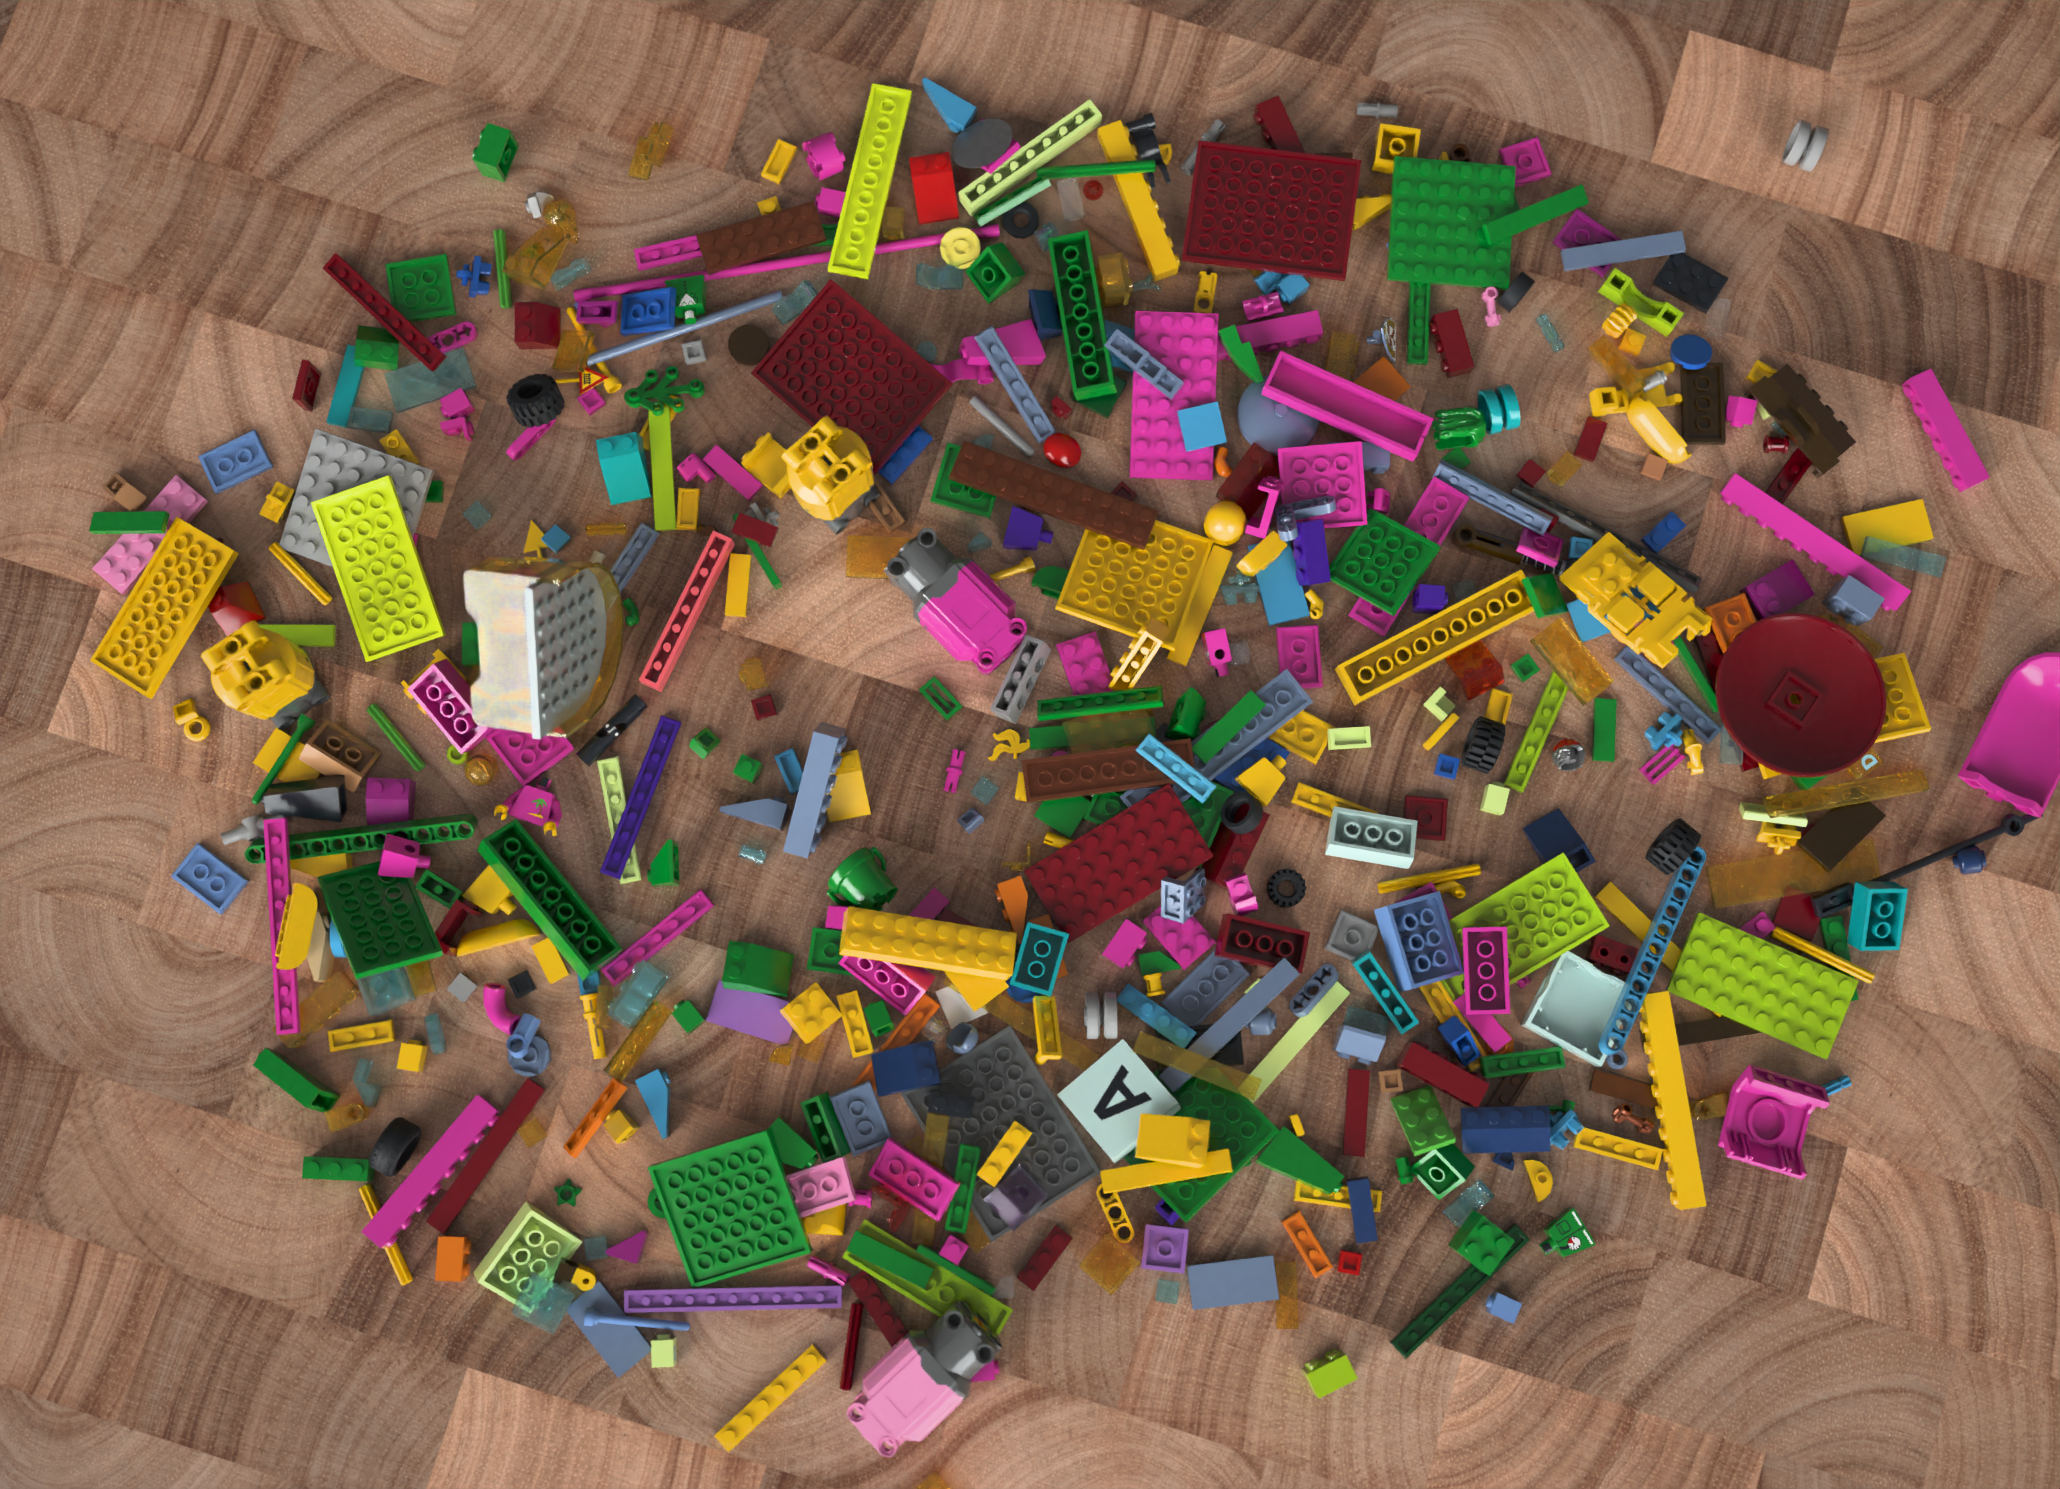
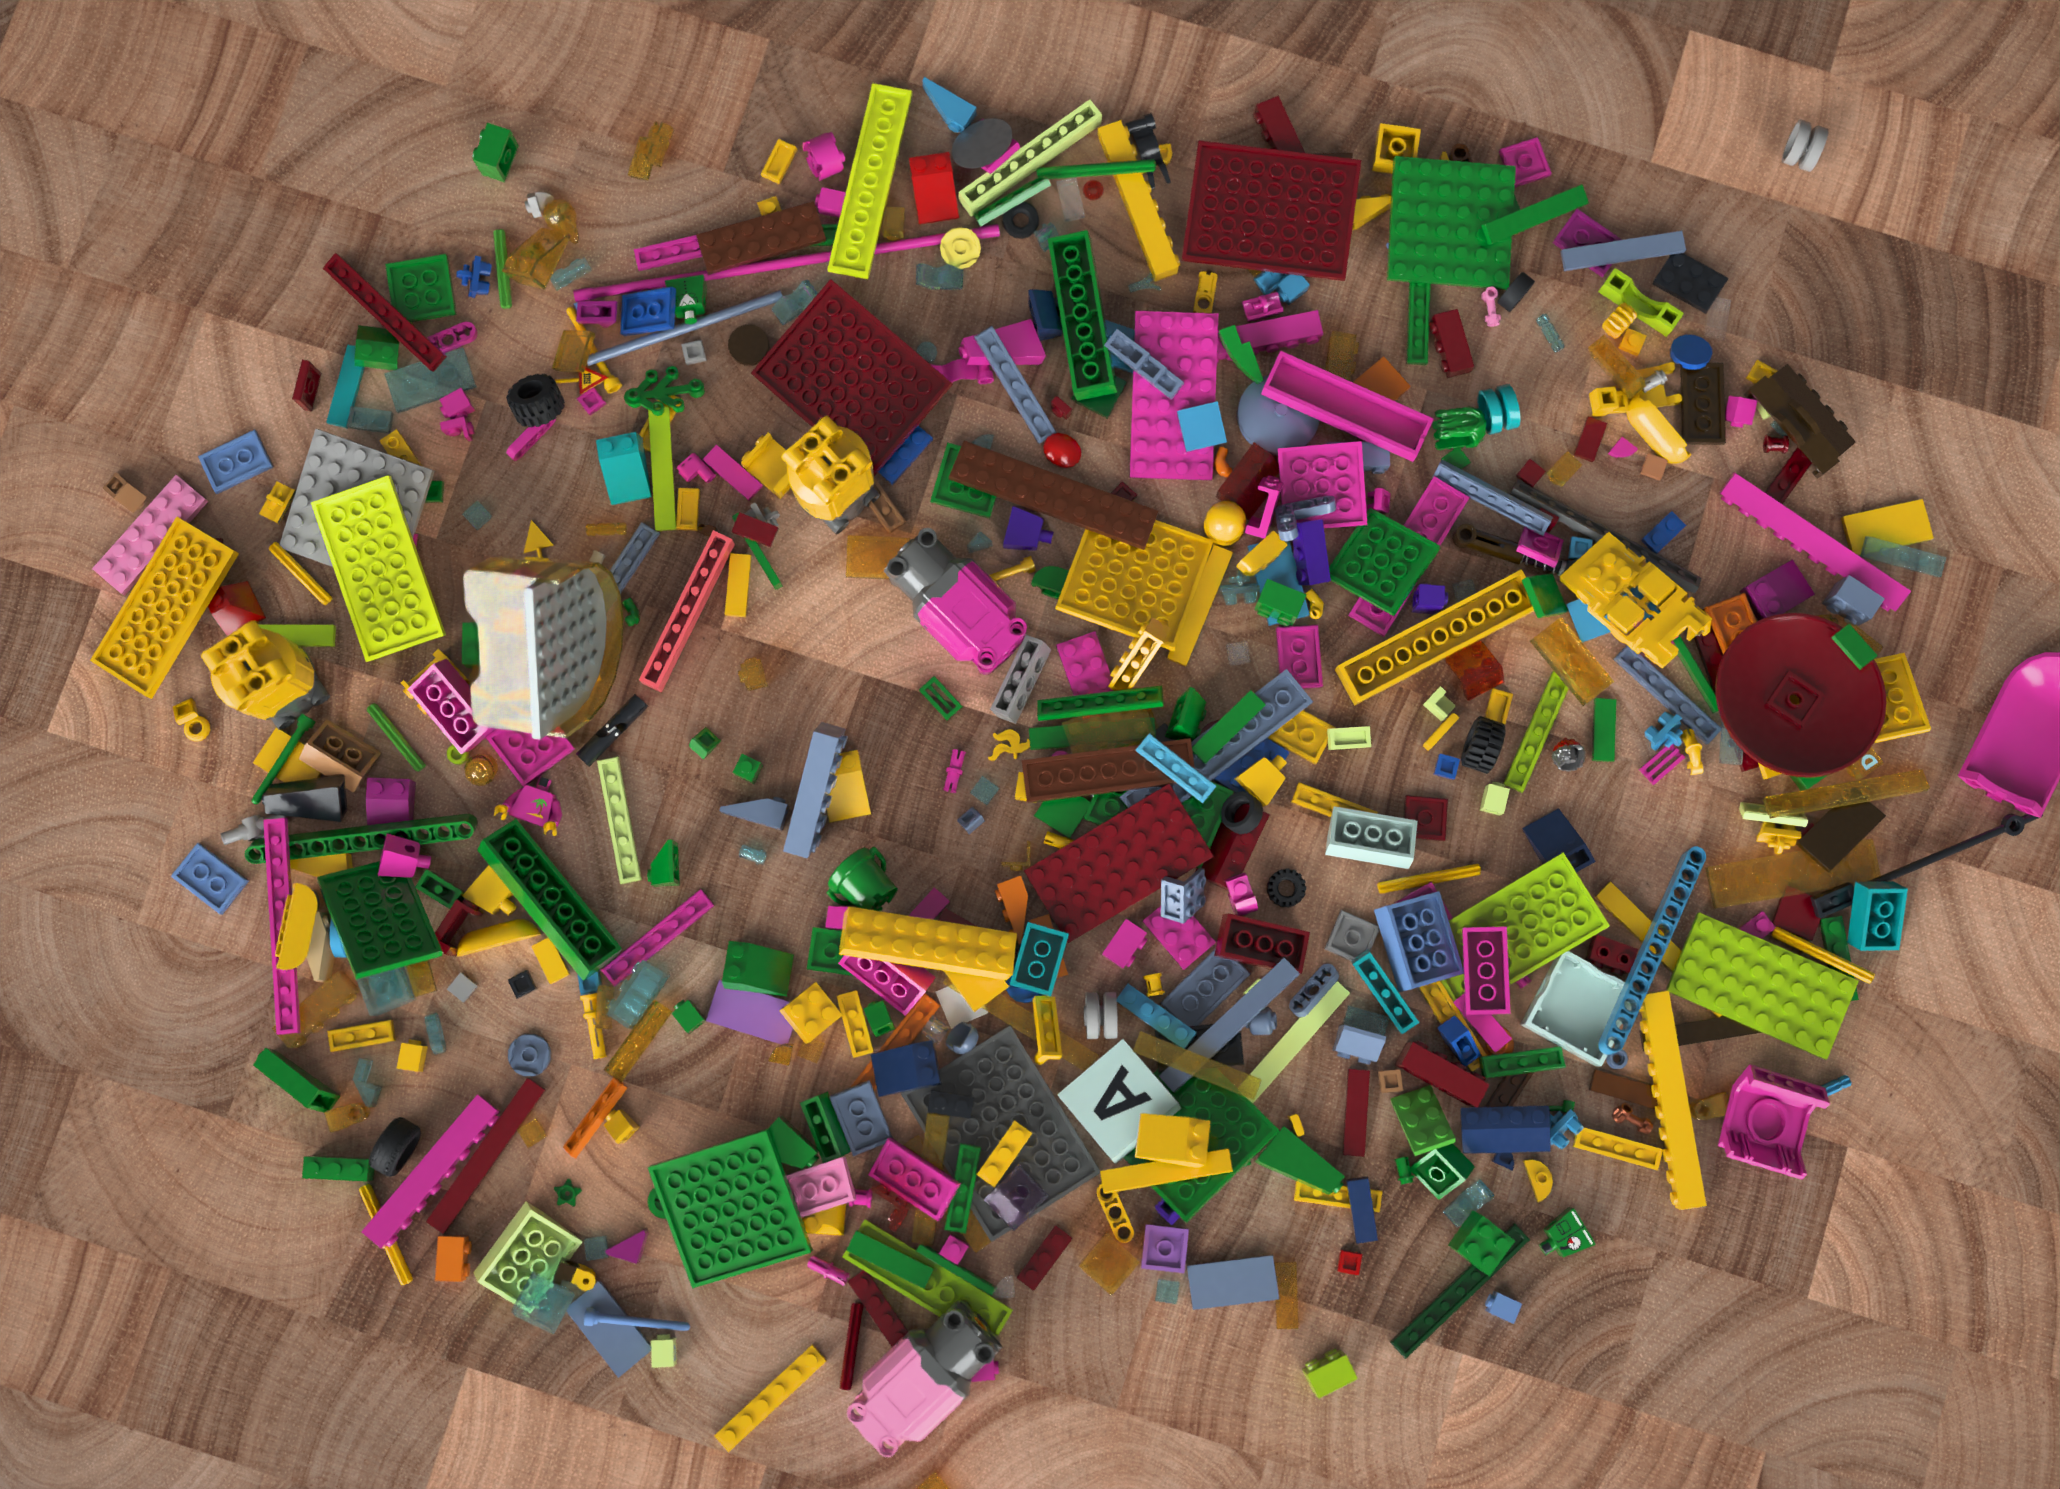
green tile [89,511,170,534] -> none
dark pink cylinder [483,983,521,1036] -> none
medium blue piece [506,1013,541,1058] -> none
dark red slope [514,302,561,350] -> none
dark azure tile [541,524,571,554] -> none
dark purple tile [600,715,681,880] -> none
medium lavender plate [624,1285,842,1313] -> none
dark azure slope [635,1069,671,1139] -> none
dark red tile [751,694,777,721] -> none
dark azure tile [774,748,803,795] -> none
green slope [965,242,1026,304] -> none
light grey piece [969,395,1036,458] -> none
clear yellow brick [1097,252,1133,309] -> none
green tile [1138,951,1181,976] -> none
light grey pin [1180,119,1226,176] -> none
dark pink torso [1200,628,1232,677] -> none
orange tile [1281,1210,1333,1278] -> none
light grey axle [1357,102,1398,119] -> none
shield [1367,318,1396,362] -> none
yellow arm [1434,880,1466,899] -> none
green plate [1510,654,1540,683] -> none
black tyre [1645,818,1701,875] -> none
dark pink brick [1902,369,1990,493] -> none
dark blue head [1952,846,1986,875] -> none
none -> green brick [1254,579,1307,626]
none -> dark pink tile [1608,437,1638,458]
none -> green tile [1831,624,1878,670]

